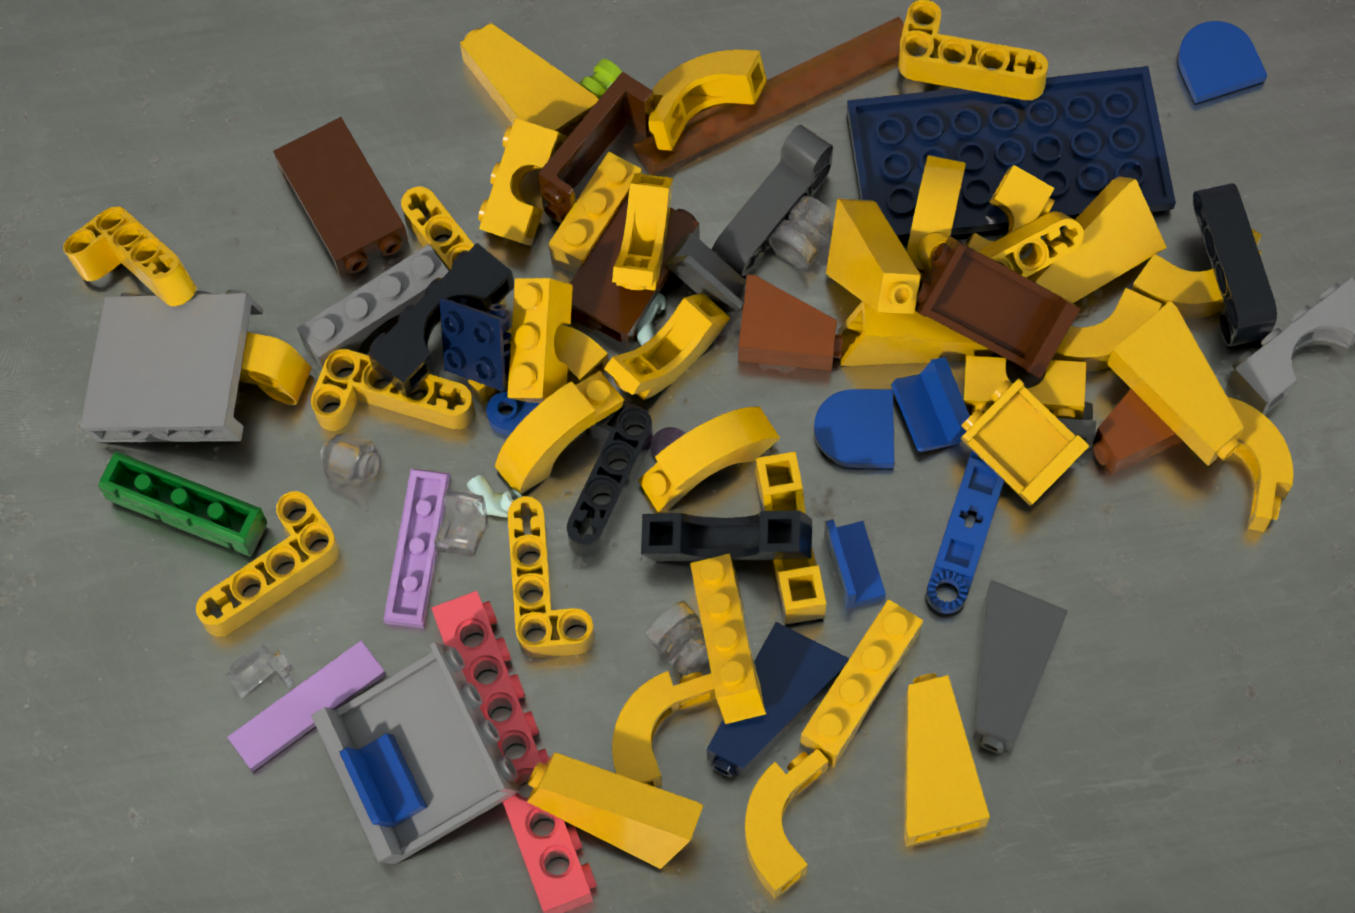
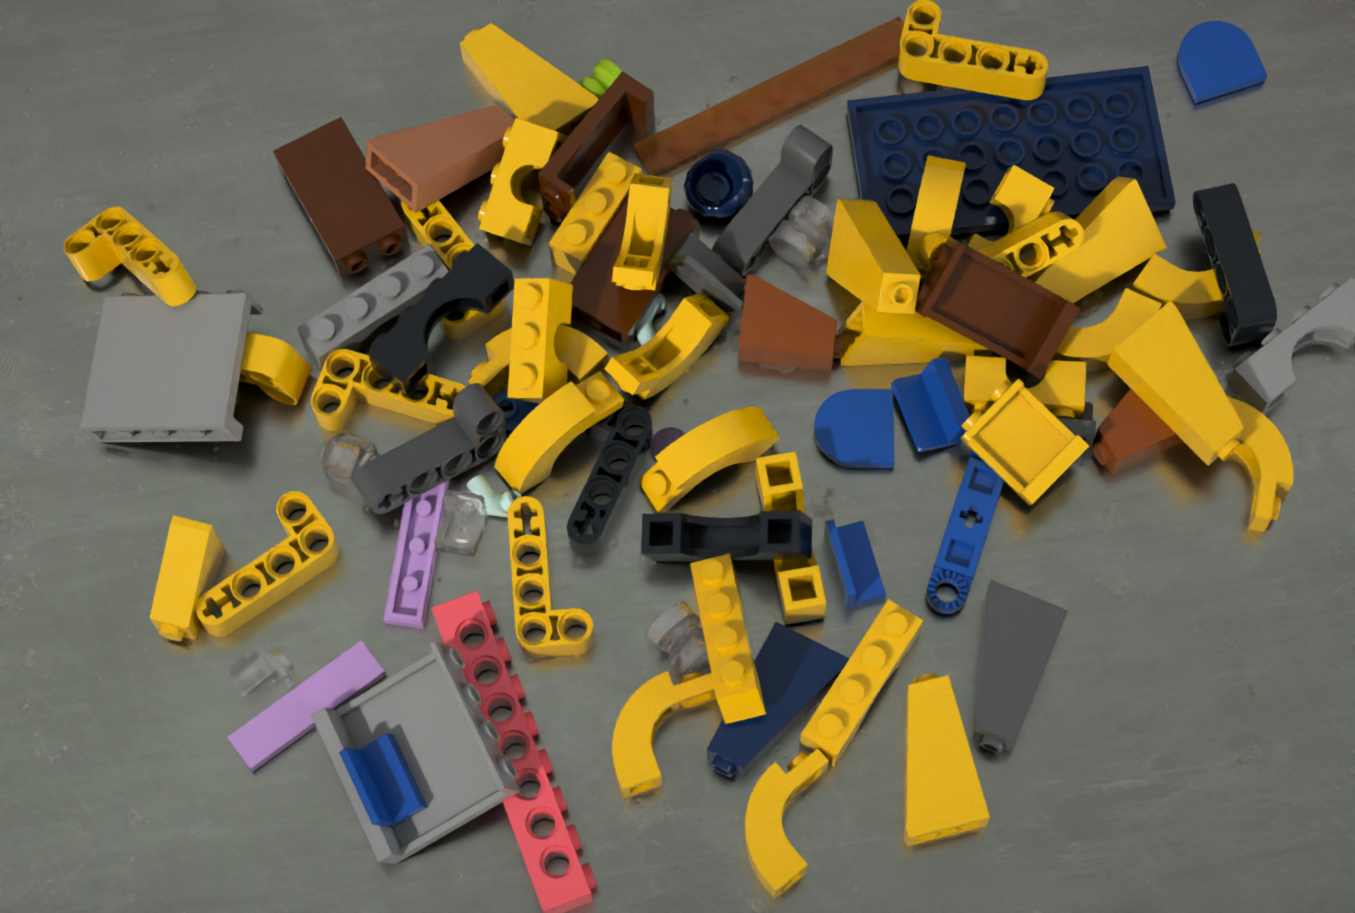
green brick [98,451,268,557] -> none
dark blue hinge [440,297,511,392] -> none
yellow slope [527,752,704,869] -> none
yellow arch [649,49,767,151] -> none
none -> yellow slope [150,515,226,641]
none -> dark grey beam [352,383,506,514]
none -> nougat slope [365,105,515,213]
none -> dark blue hair [684,148,754,219]

